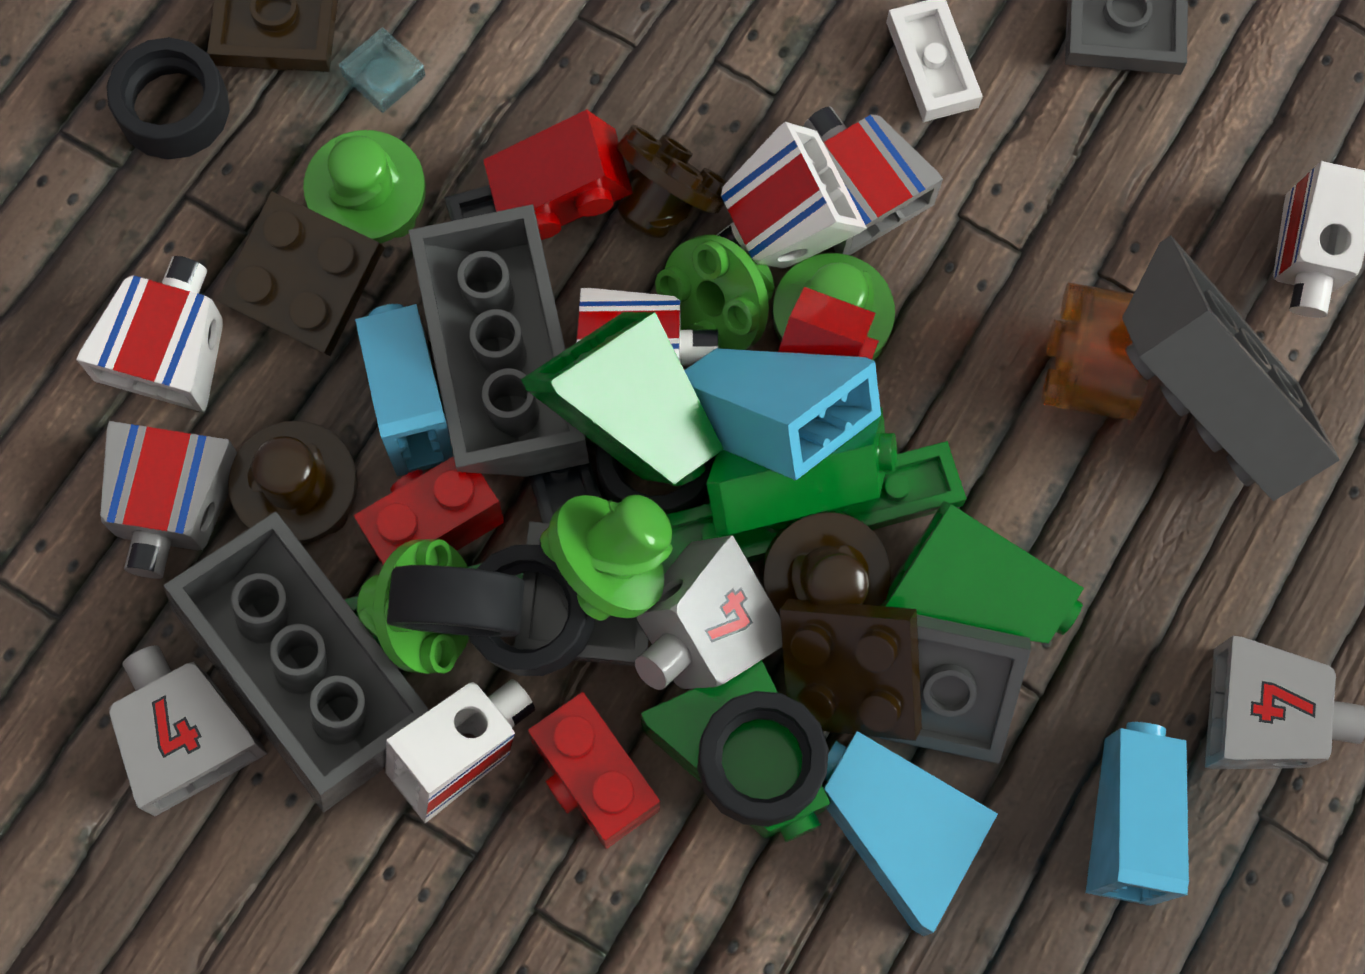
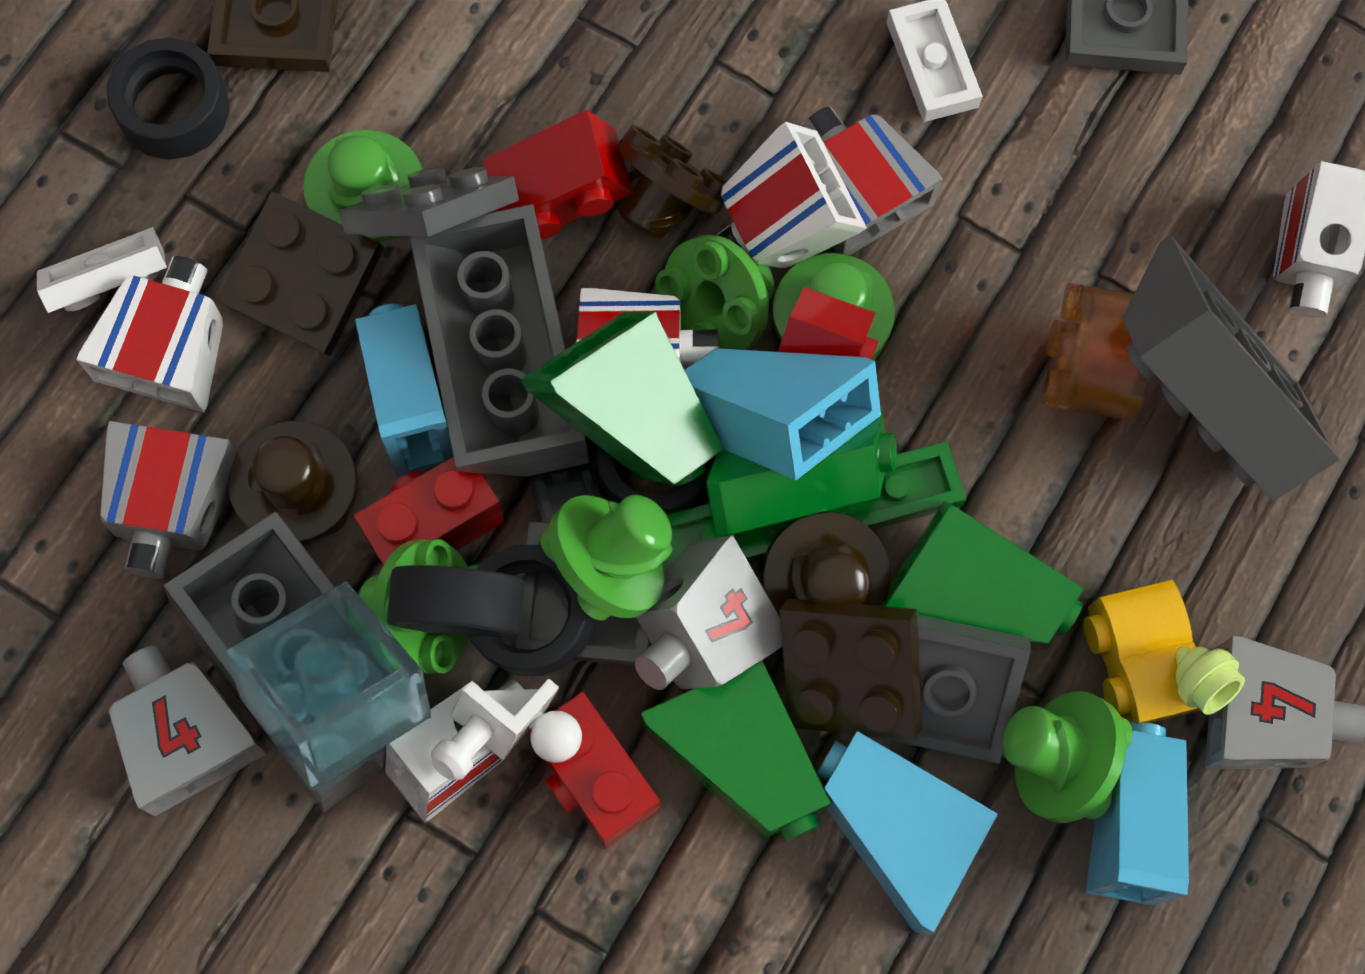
clear light blue plate [339,27,426,113] -> none
black tyre [697,691,829,827] -> none
none -> white plate [37,227,167,313]
none -> clear light blue brick [225,581,431,792]
none -> dark grey plate [339,167,519,237]
none -> white piece [431,679,582,780]
none -> bright green plate [1002,691,1133,823]
none -> yellow brick [1084,579,1200,724]
none -> yellowish green plate [1175,646,1245,715]

